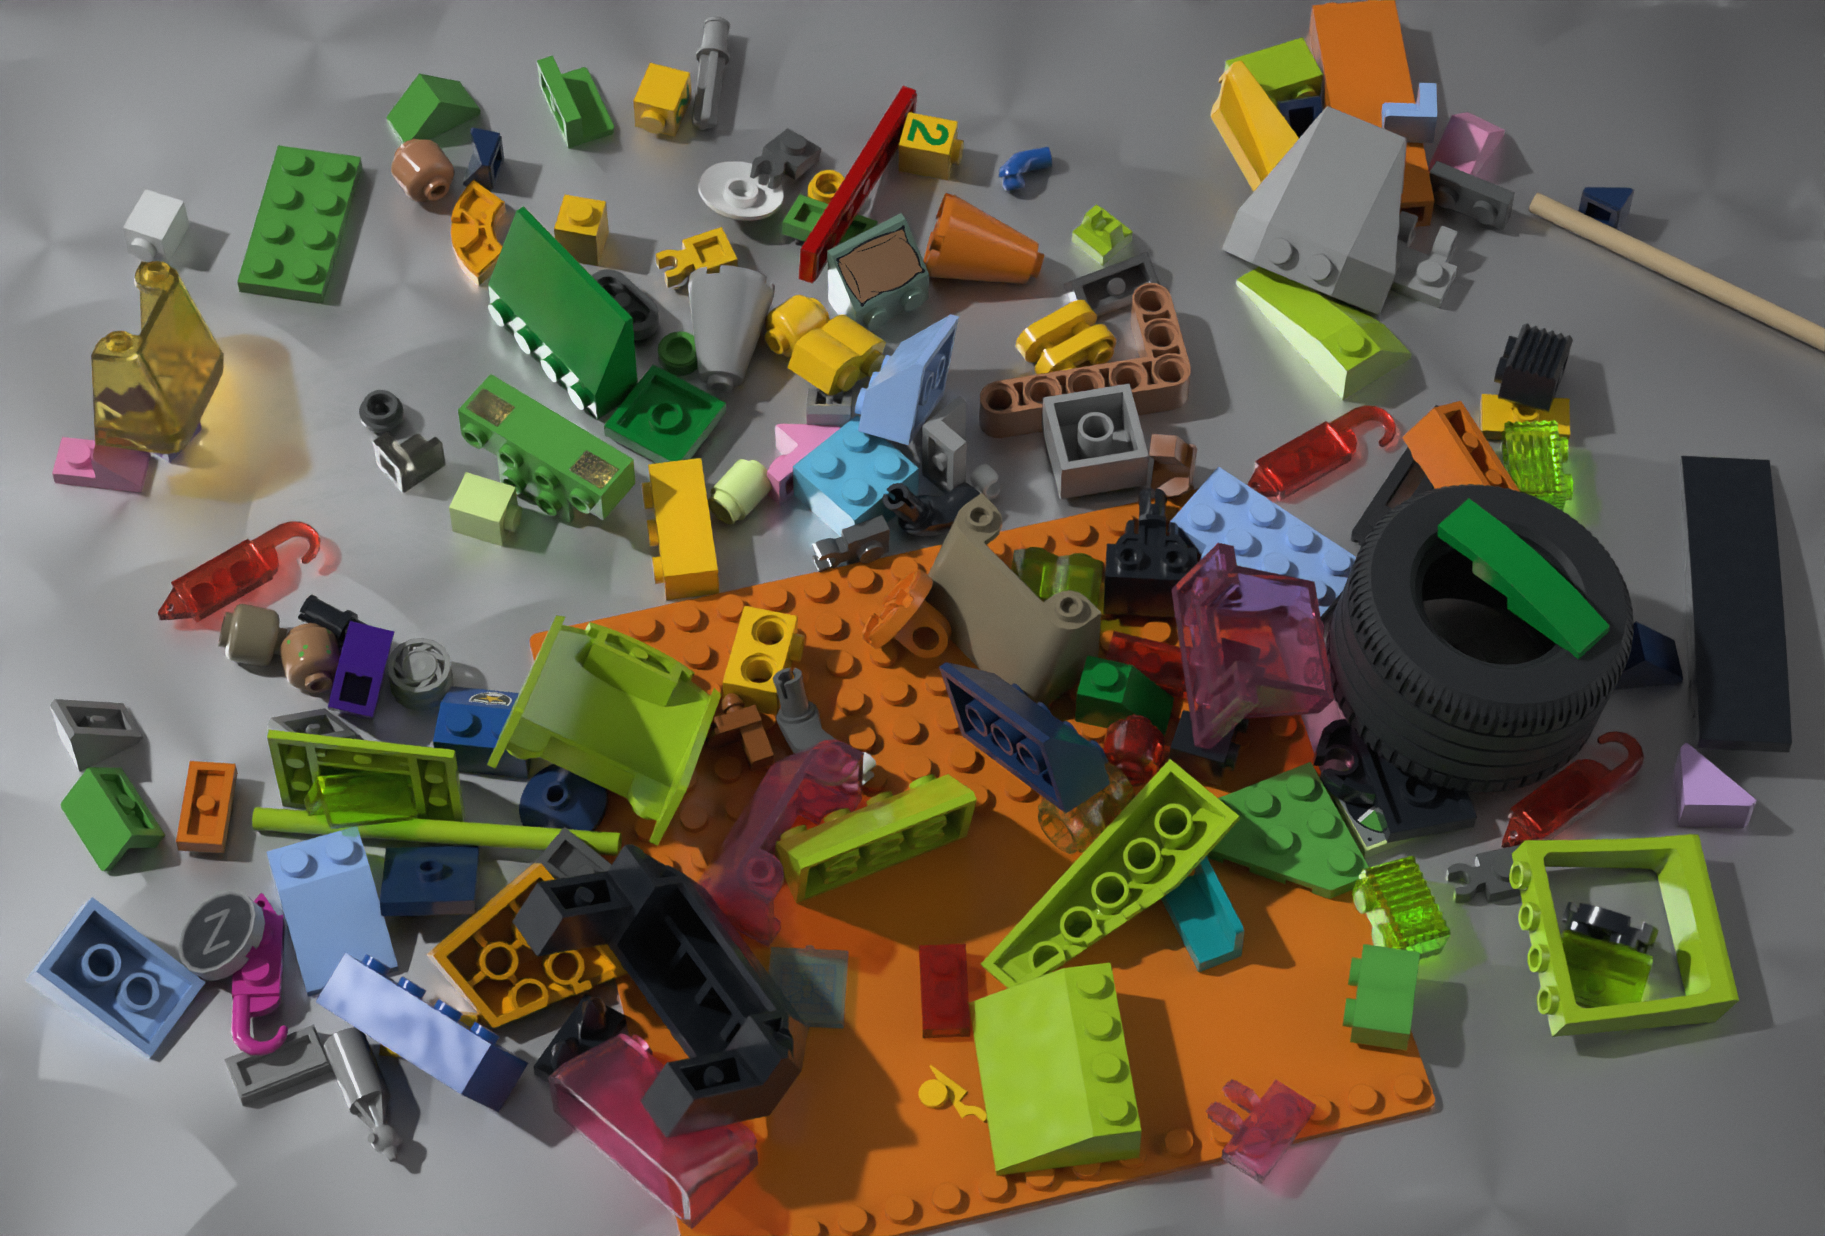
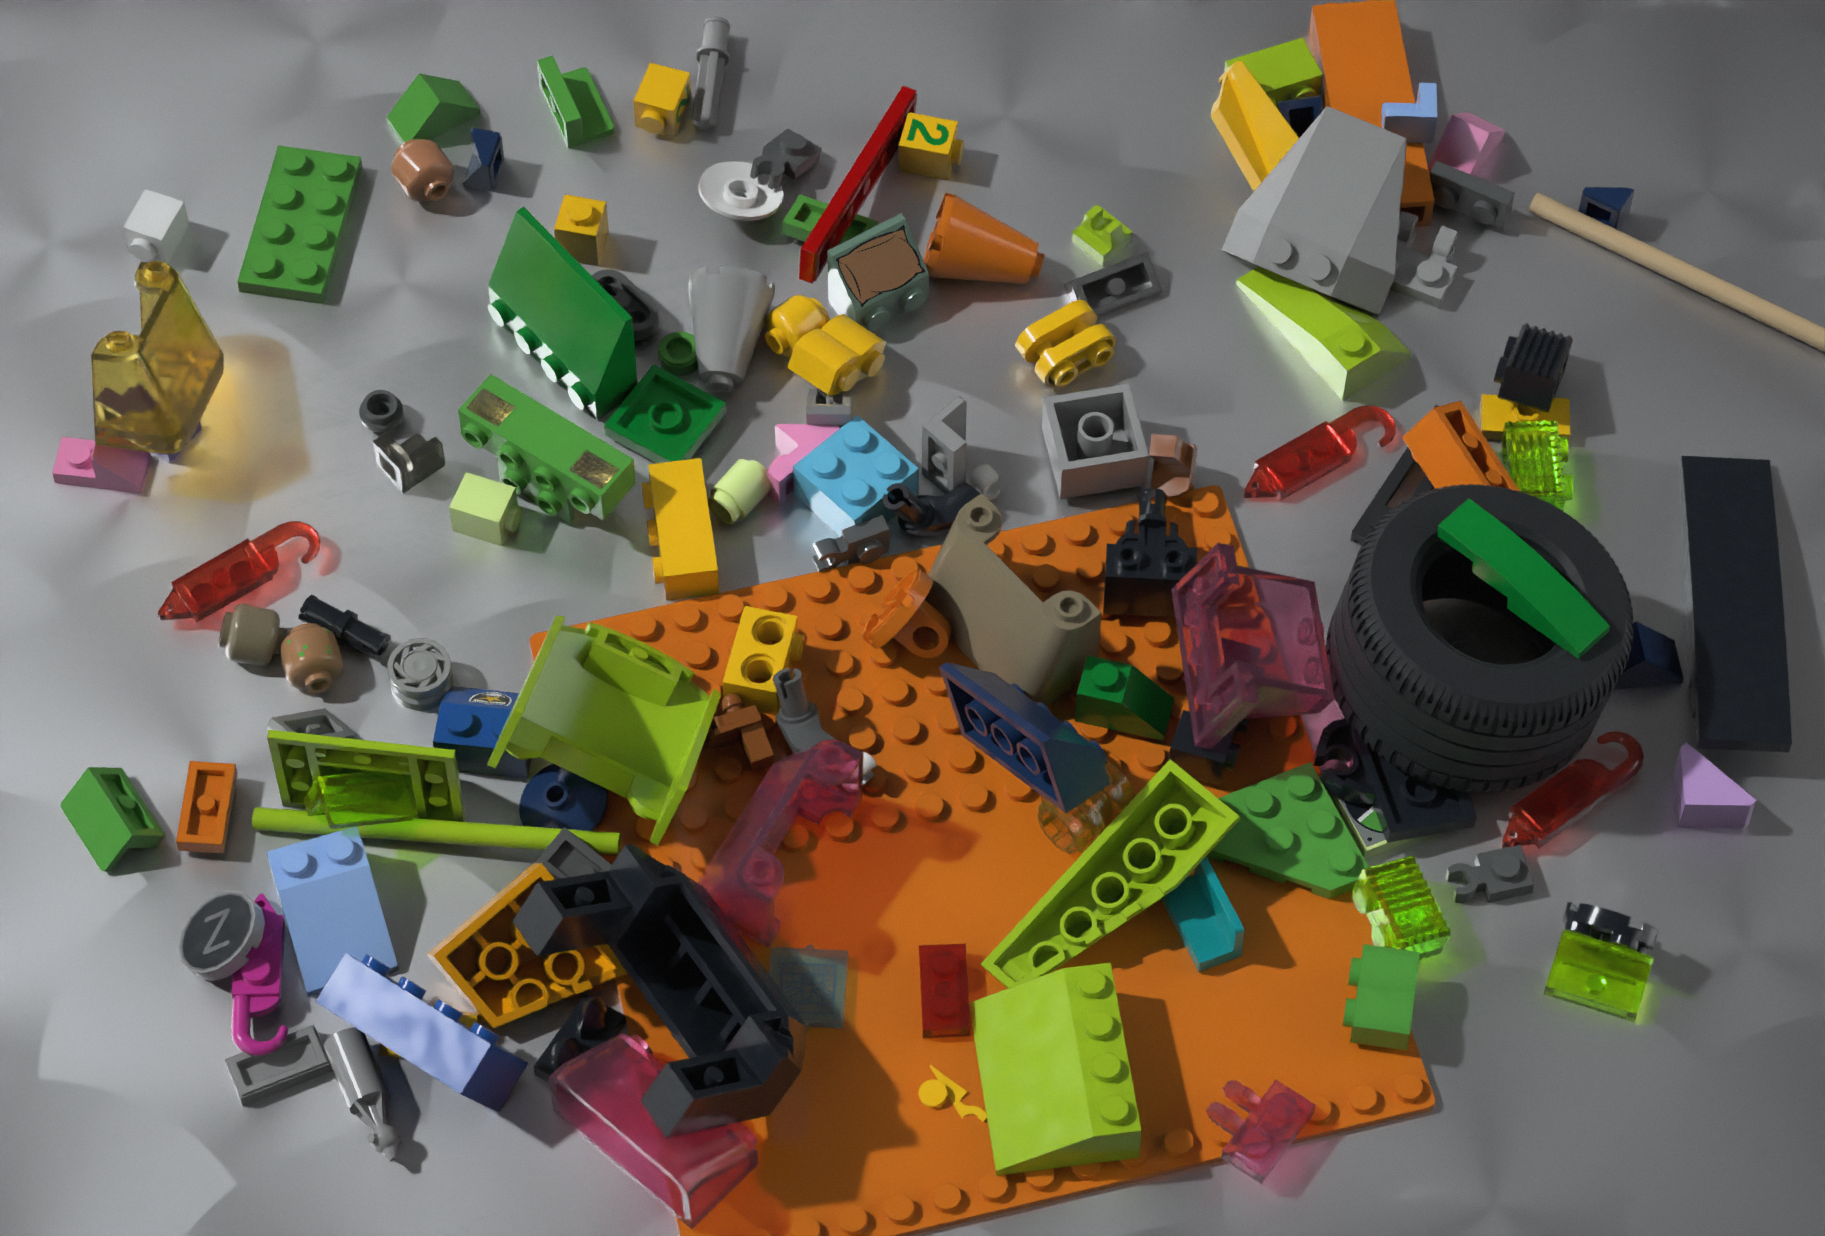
light blue slope [25,897,206,1058] -> none
light grey slope [50,699,143,772] -> none
dark purple slope [328,621,395,720] -> none
dark blue plate [380,846,480,916] -> none
light orange tile [451,180,506,286] -> none
yellow plate [656,227,738,288] -> none
lime slope [775,774,977,903] -> none
yellow plate [808,170,844,204] -> none
light blue slope [855,314,959,445] -> none
nougat beam [979,283,1191,438] -> none
blue arm [999,147,1052,191] -> none
clear neon green brick [1011,547,1104,608] -> none
clear red head [1102,715,1165,787] -> none
clear red plate [1105,631,1202,700] -> none
light blue plate [1167,466,1356,629] -> none
lime windscreen [1509,834,1739,1037] -> none

